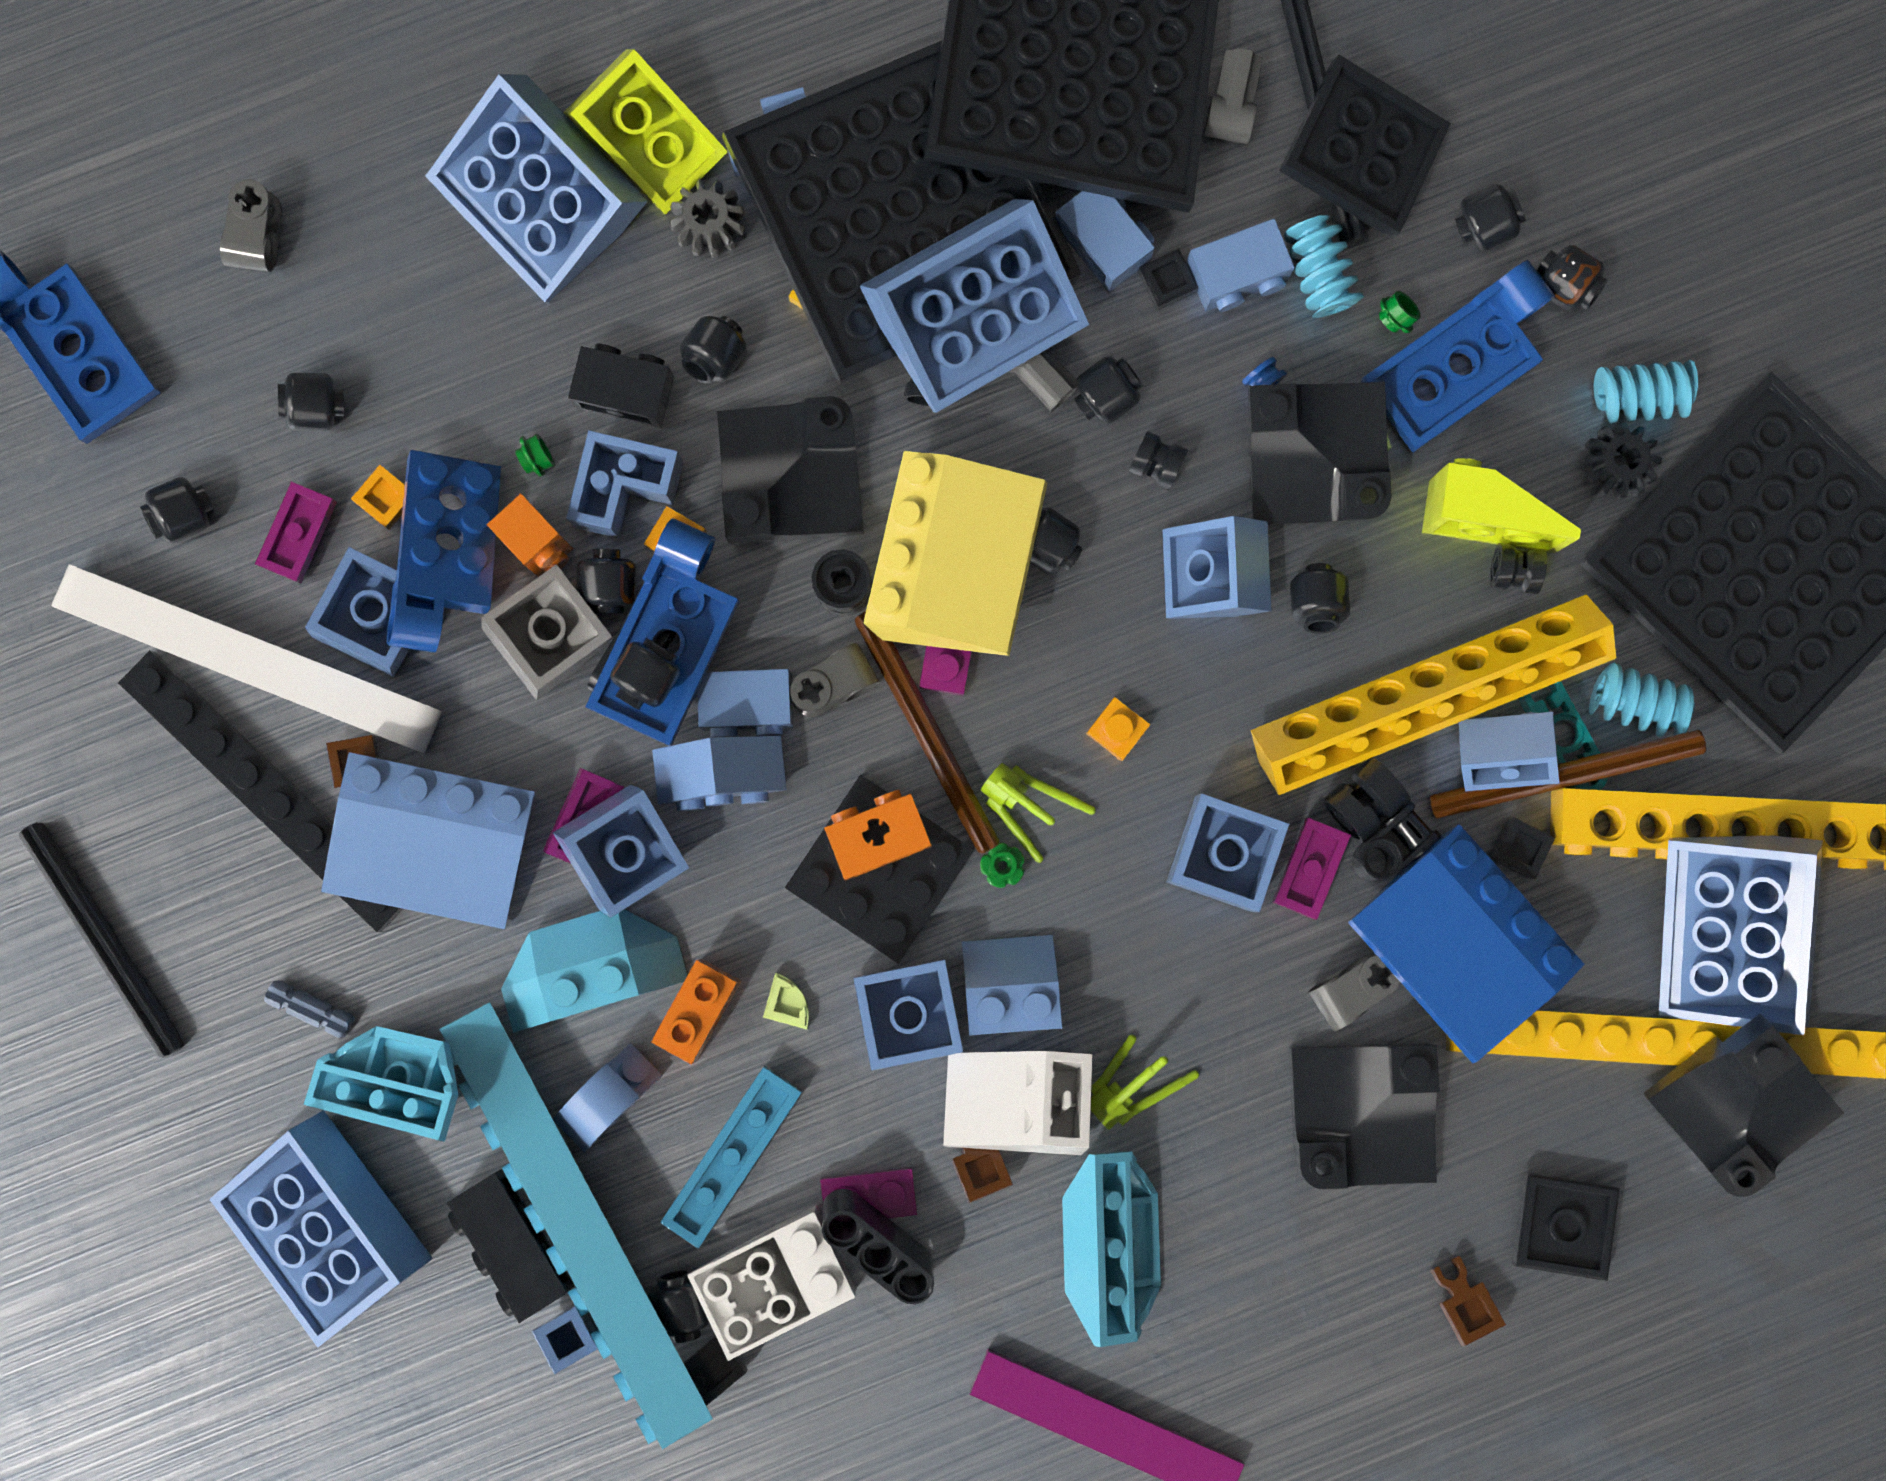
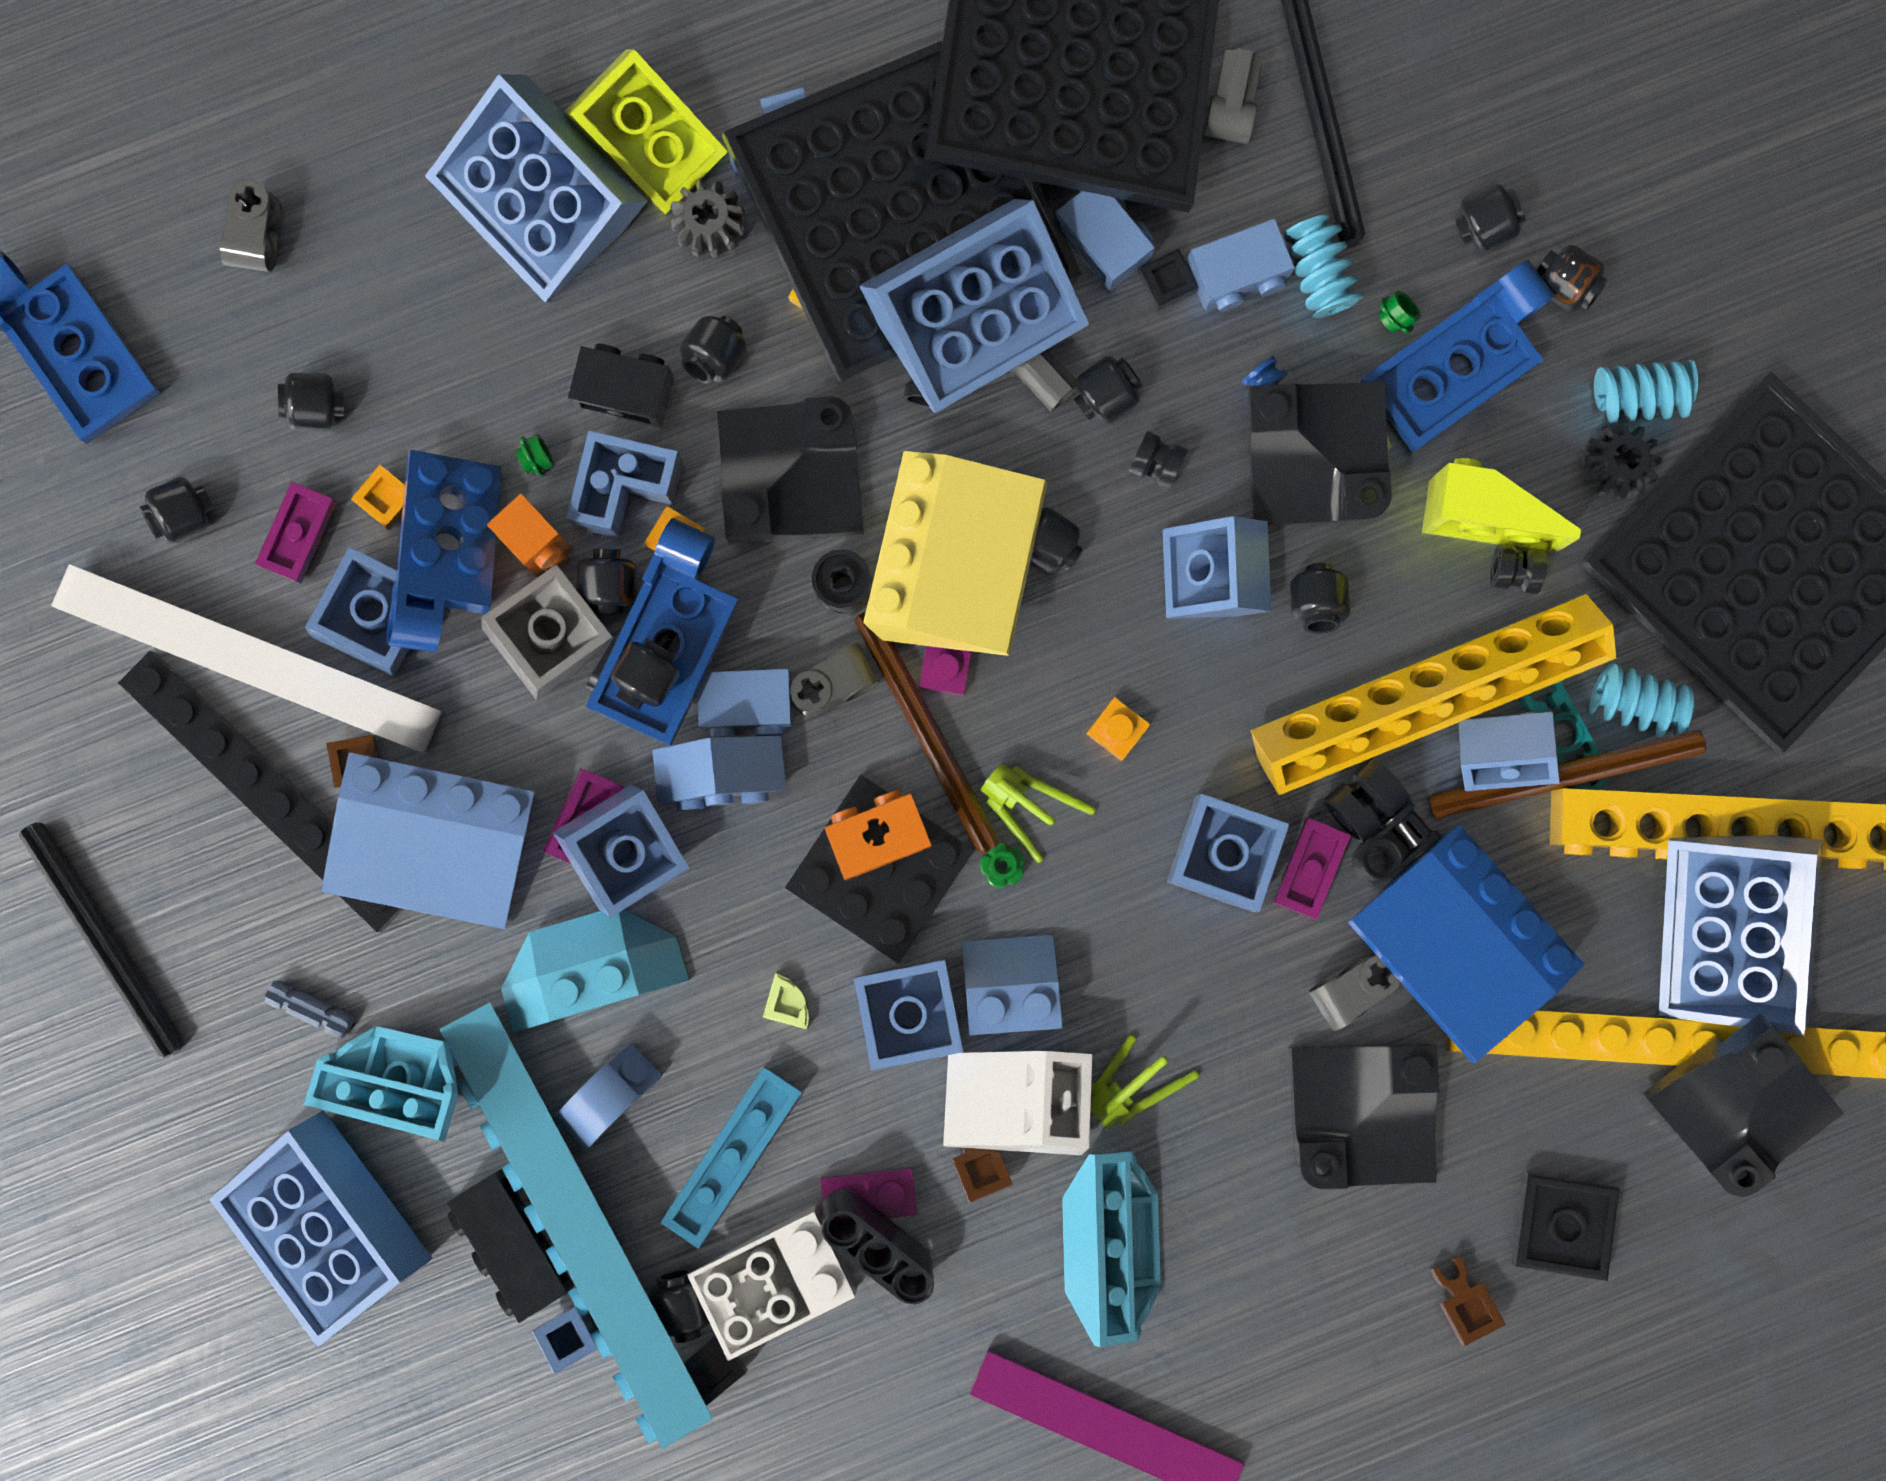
orange brick [651,959,741,1065] -> none
black plate [1279,54,1451,239] -> none
black plate [1490,817,1555,879] -> none

